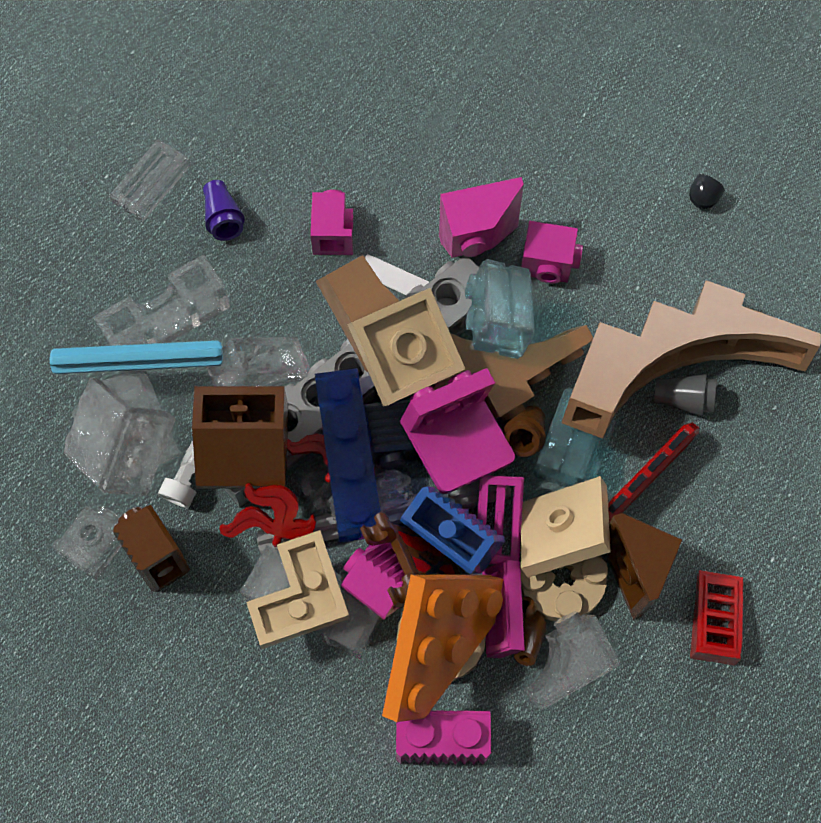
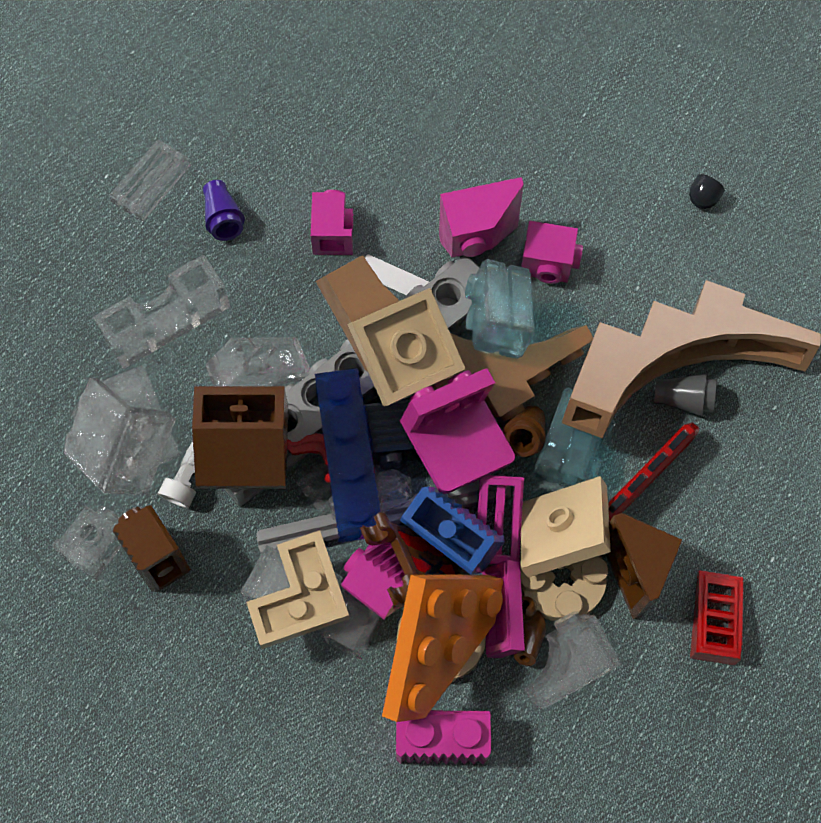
medium azure axle [49,340,223,374] -> none
red piece [219,483,316,547] -> none

